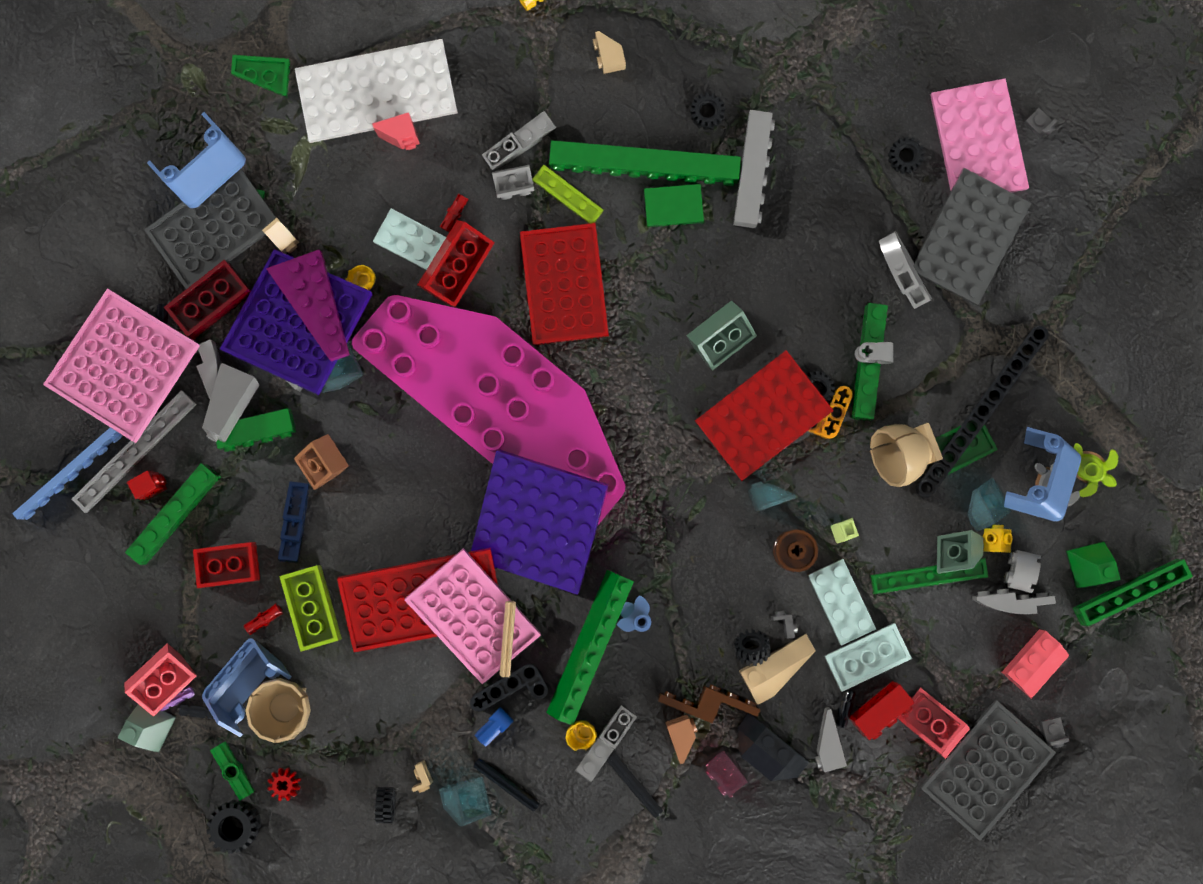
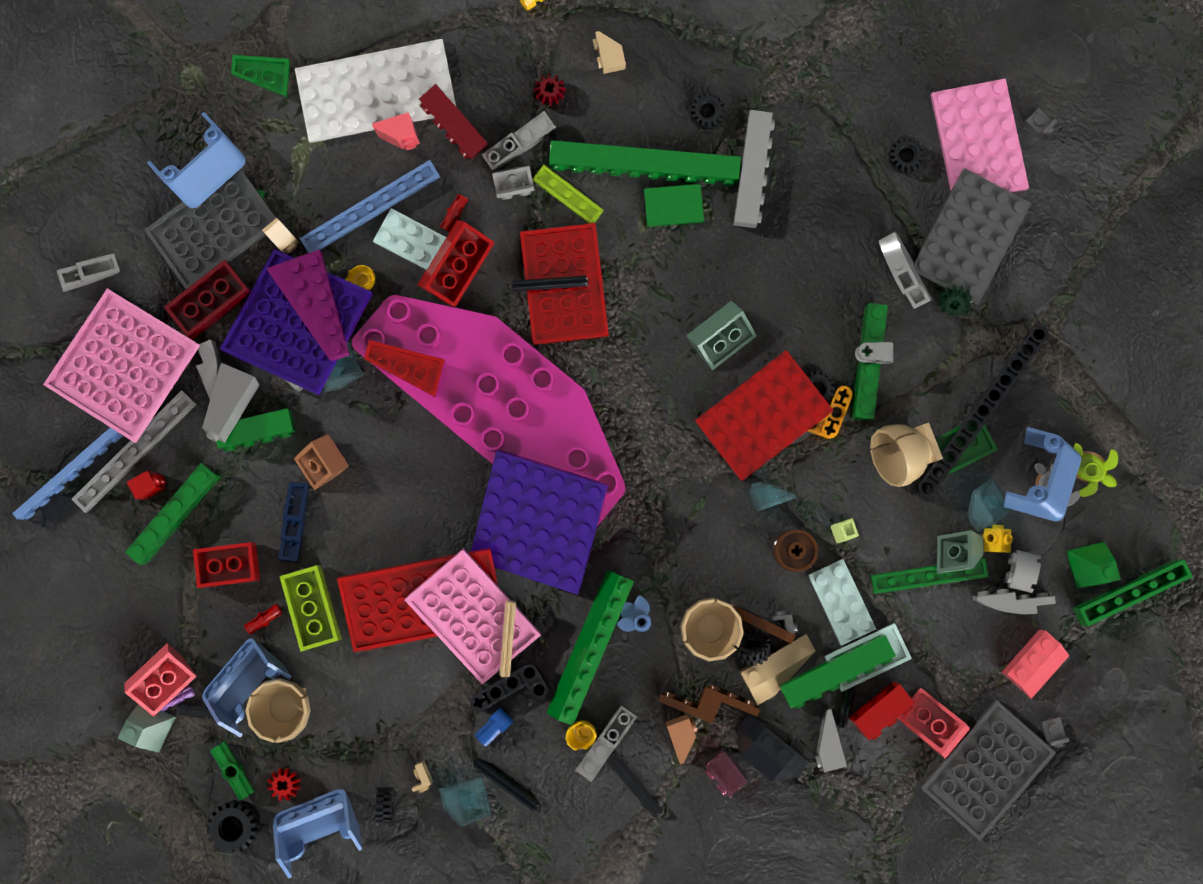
none -> light grey slope [57,253,120,292]
none -> medium blue windscreen [273,789,362,878]
none -> medium blue plate [300,160,440,253]
none -> red wing [364,340,445,397]
none -> dark red brick [419,84,488,160]
none -> black axle [512,275,588,291]
none -> dark red gear [534,73,566,107]
none -> tan plate [680,598,744,662]
none -> reddish brown beam [732,604,796,644]
none -> green brick [778,634,896,709]
none -> clear green gear [939,284,972,318]

